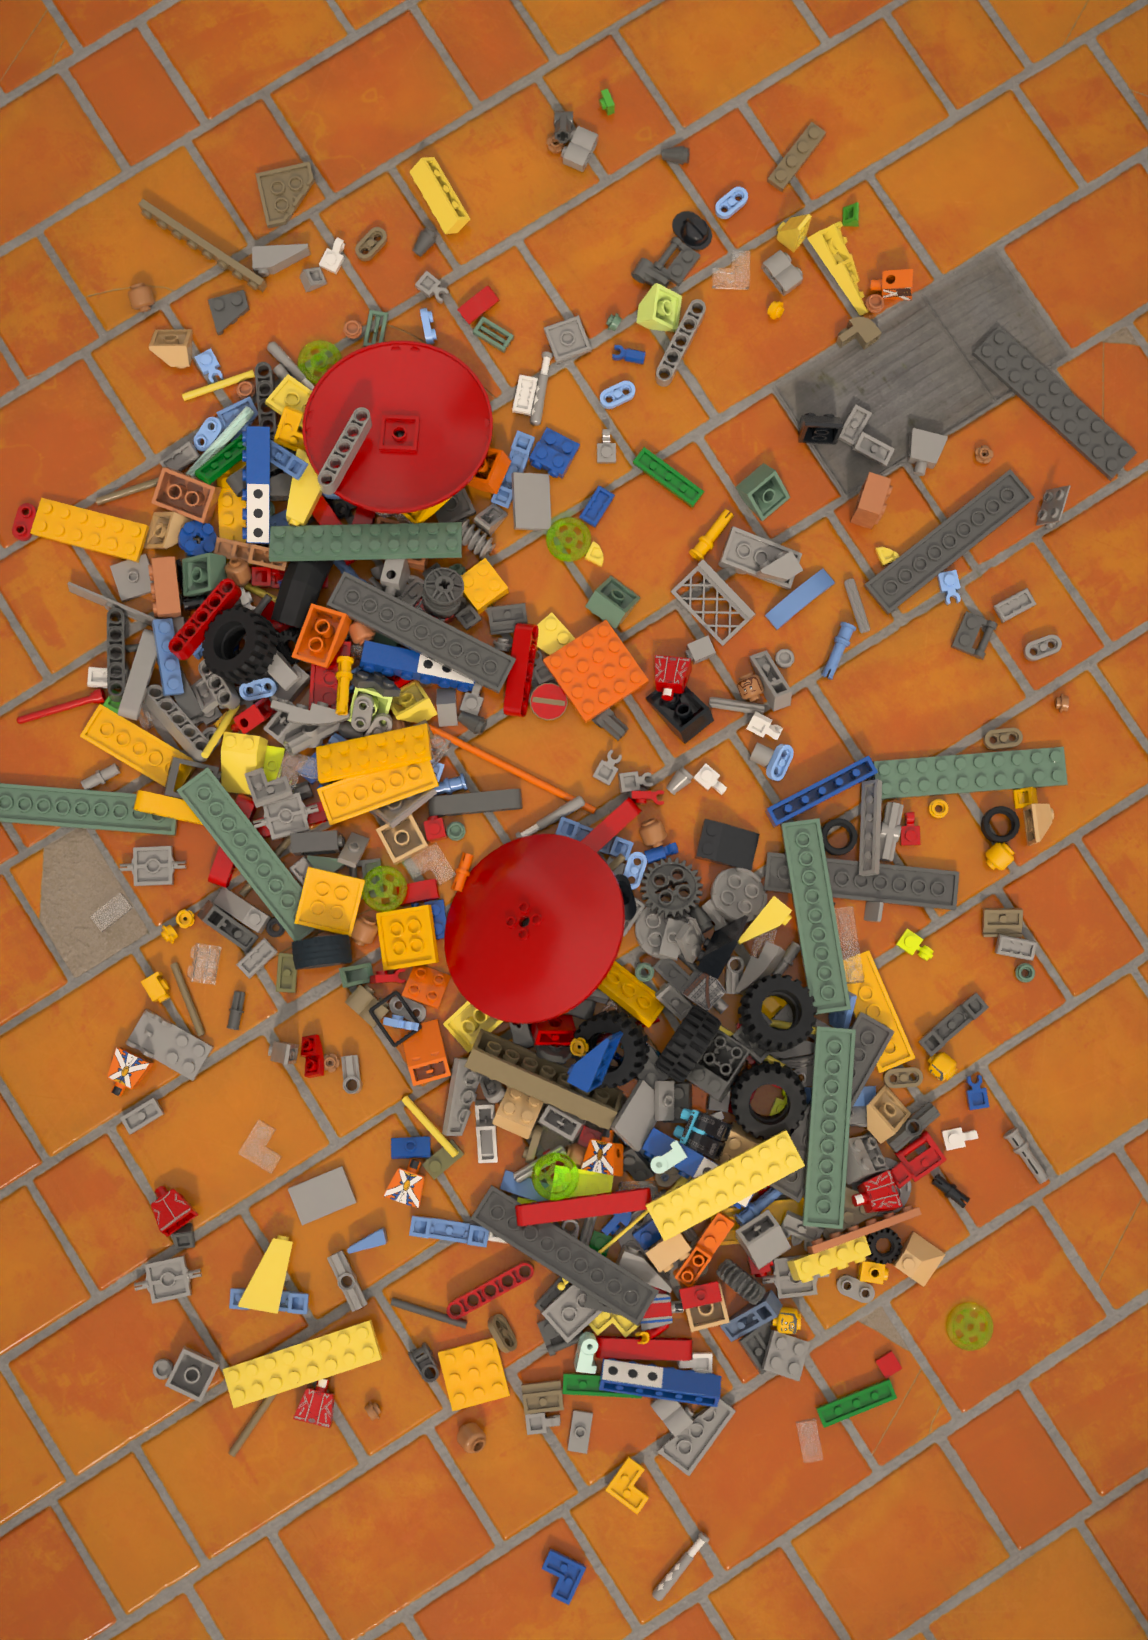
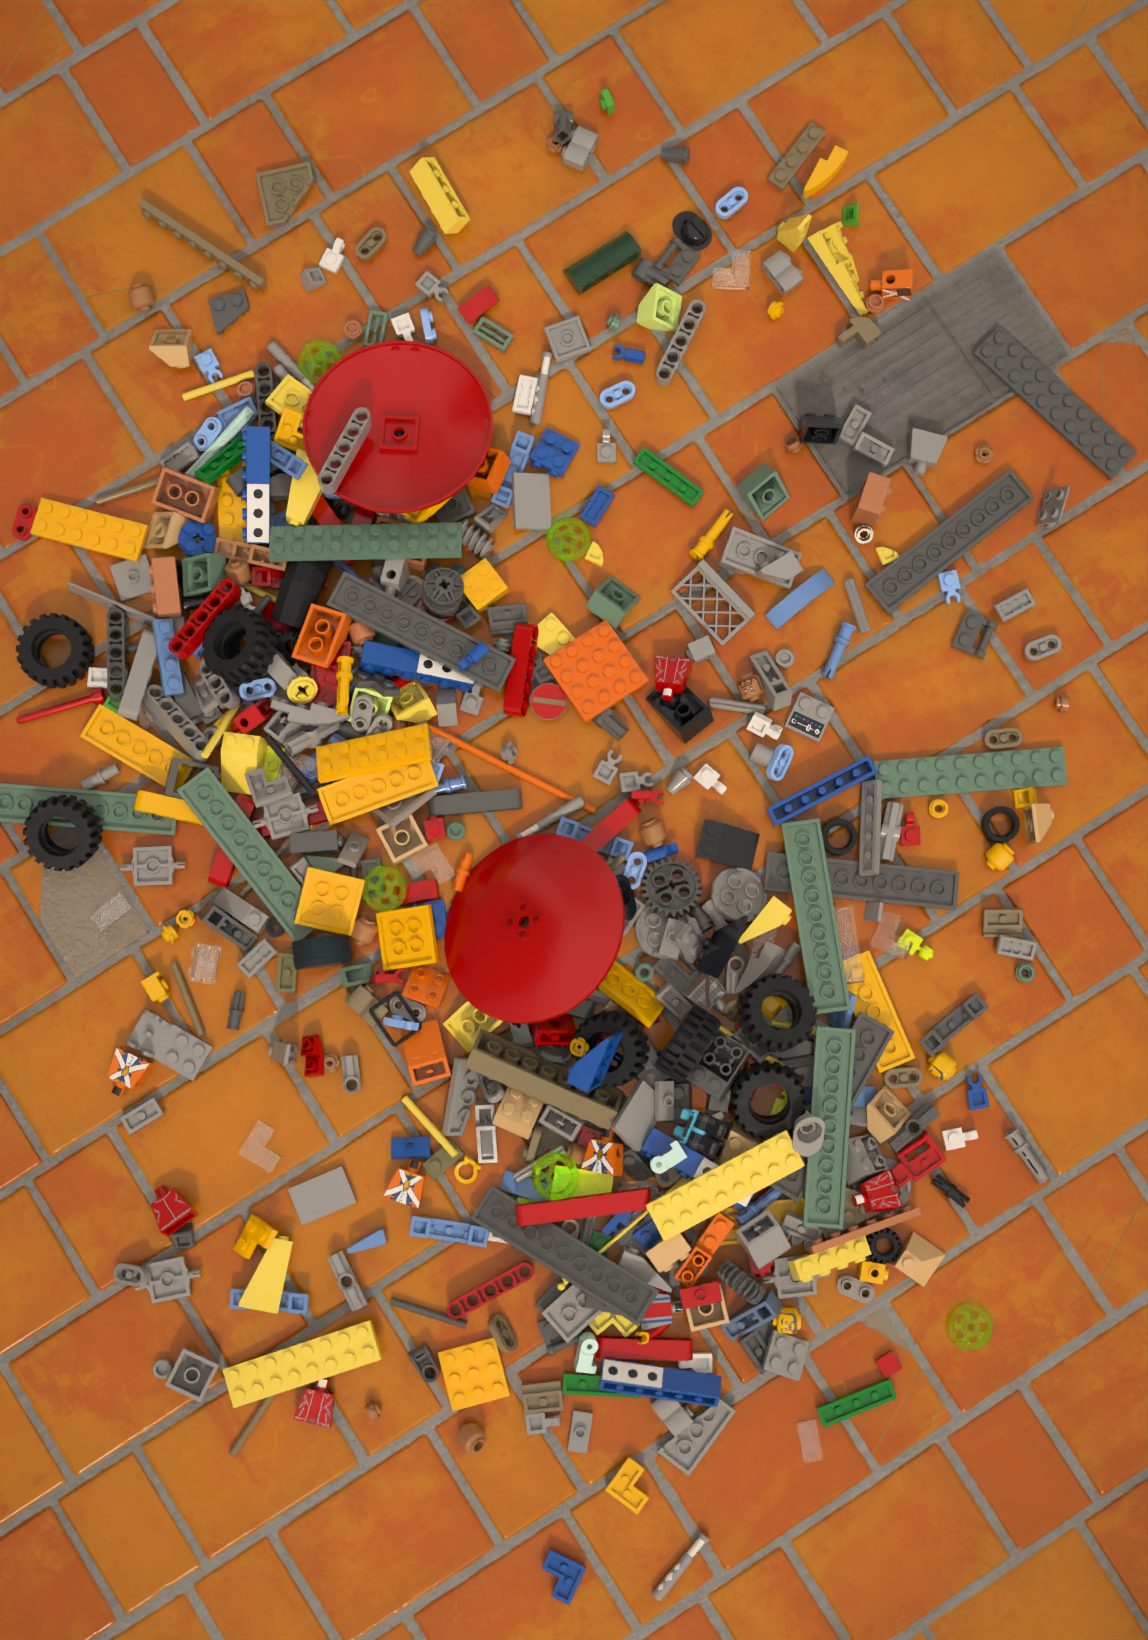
light grey slope [252,244,310,277] -> none
dark grey cone [458,711,487,735] -> none
none -> black tyre [16,613,95,689]
none -> black tyre [23,794,103,872]
none -> light grey plate [114,1263,149,1287]
none -> yellow plate [233,1214,278,1259]
none -> black piece [265,735,318,798]
none -> light yellow gear [286,675,318,704]
none -> white plate [391,313,415,341]
none -> yellow piece [454,1155,482,1184]
none -> blue bar [458,642,490,672]
none -> light grey plate [501,741,518,764]
none -> clear green brick [563,231,641,295]
none -> dark tan piece [723,997,741,1021]
none -> light grey plate [784,692,835,743]
none -> medium nougat plate [785,436,803,453]
none -> light grey piece [792,1111,825,1157]
none -> yellow slope [802,145,848,199]
none -> plate [854,525,873,544]
none -> clear plate [869,910,913,960]

